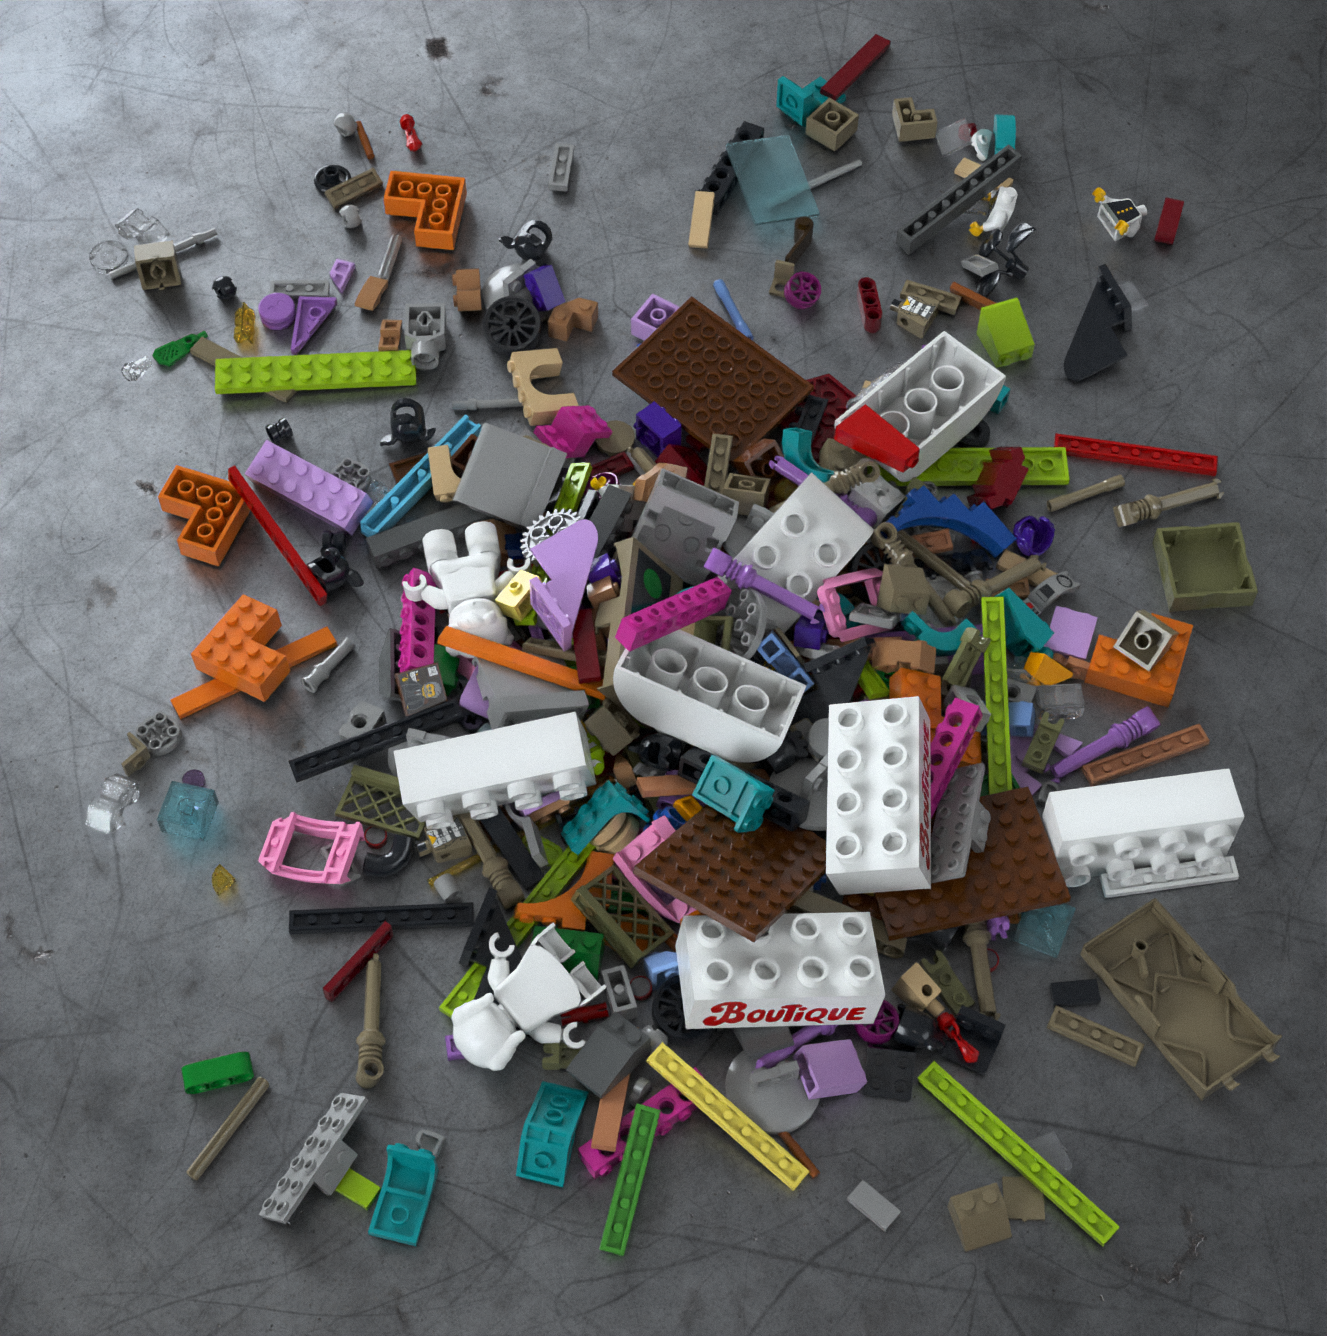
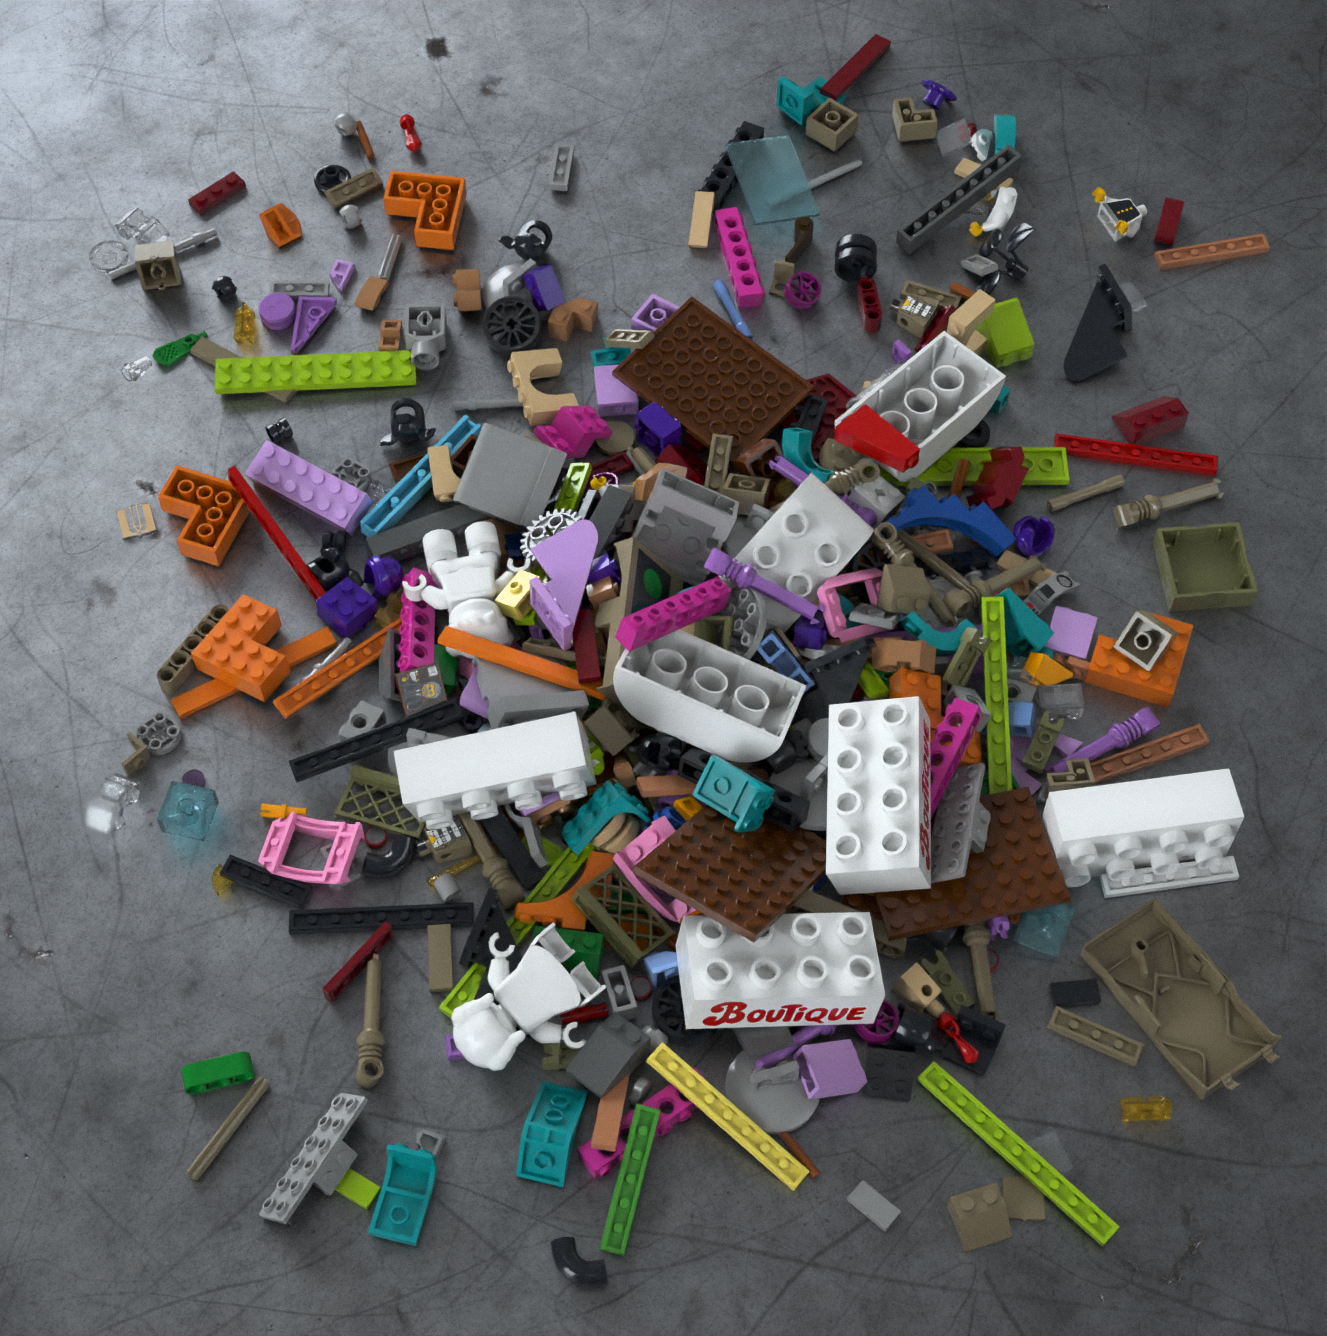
none -> piece [116,502,157,541]
none -> dark tan beam [157,604,229,694]
none -> dark red plate [188,171,246,215]
none -> black tile [220,854,313,909]
none -> orange slope [259,203,301,248]
none -> light orange pin [260,803,308,819]
none -> orange tile [273,618,402,719]
none -> dark purple brick [316,577,378,638]
none -> dark purple helmet [364,555,404,600]
none -> clear yellow hinge [373,587,403,629]
none -> dark tan tile [427,924,453,993]
none -> black cylinder [550,1237,608,1286]
none -> teal plate [591,336,631,367]
none -> lavender brick [594,365,638,417]
none -> dark tan tile [604,329,655,349]
none -> dark pink brick [714,207,765,309]
none -> black wheel [835,234,877,283]
none -> medium lavender tile [892,339,911,365]
none -> dark red plate [914,304,957,353]
none -> dark purple wheel [921,79,957,110]
none -> tan arch [947,289,996,357]
none -> dark orange axle [947,459,970,498]
none -> dark tan brick [1047,758,1095,798]
none -> dark red slope [1112,396,1189,445]
none -> clear yellow hinge [1120,1095,1173,1121]
none -> nougat tile [1154,233,1270,270]

